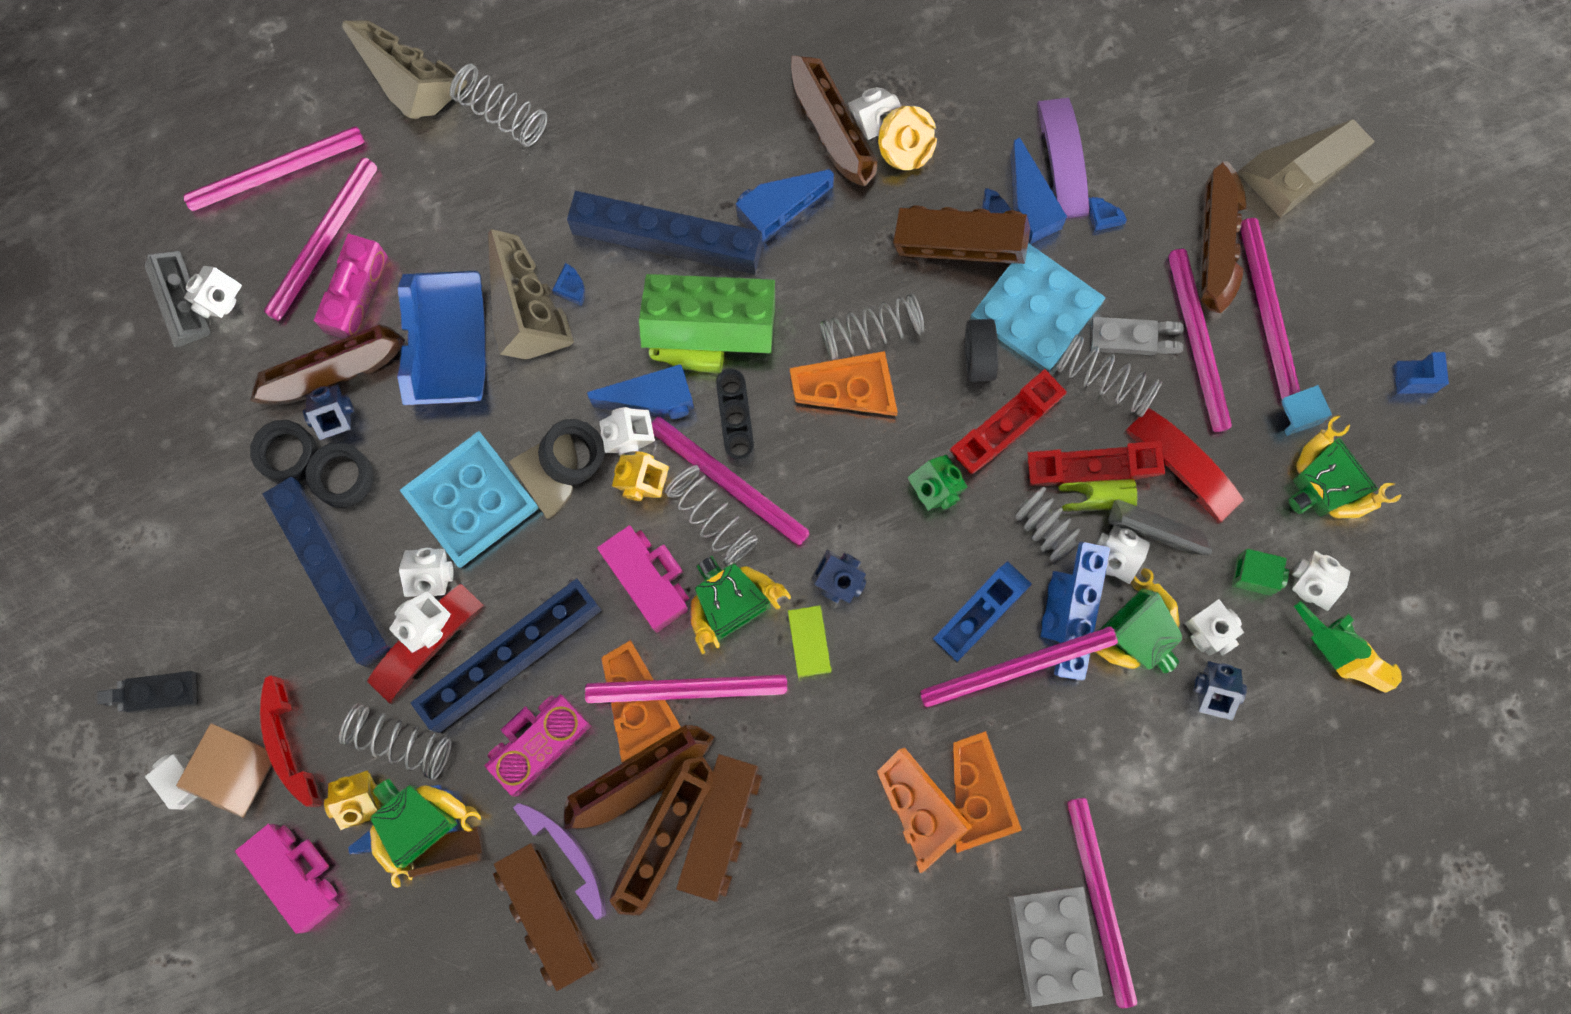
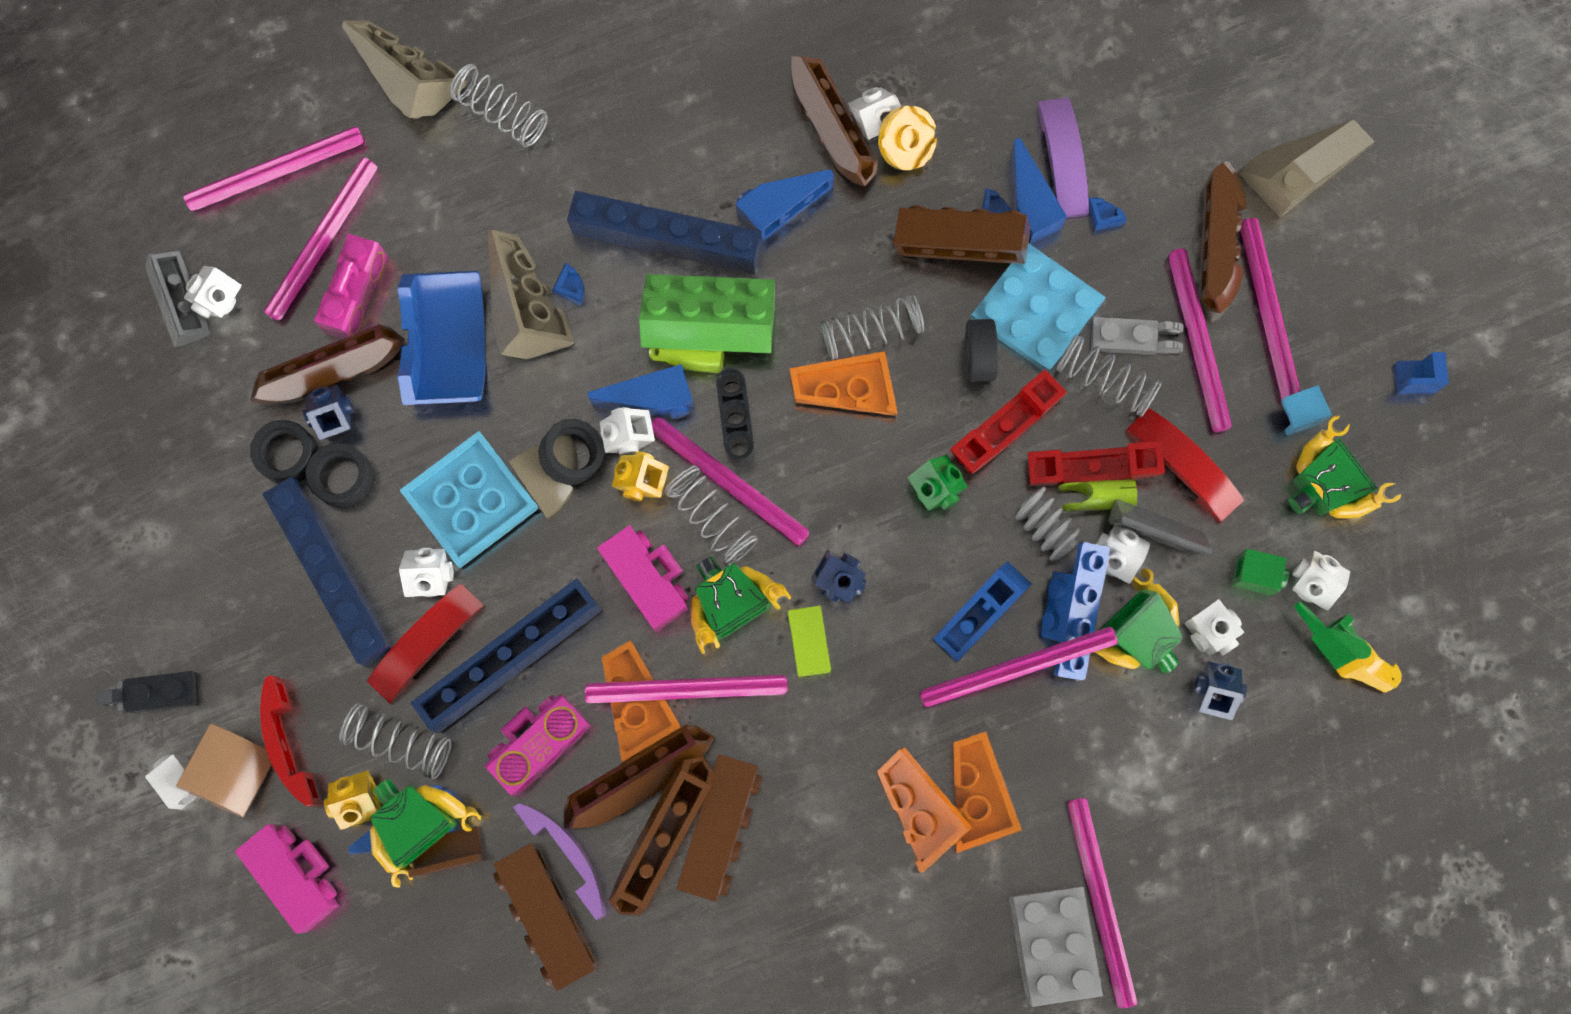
white brick [389,591,451,653] -> none

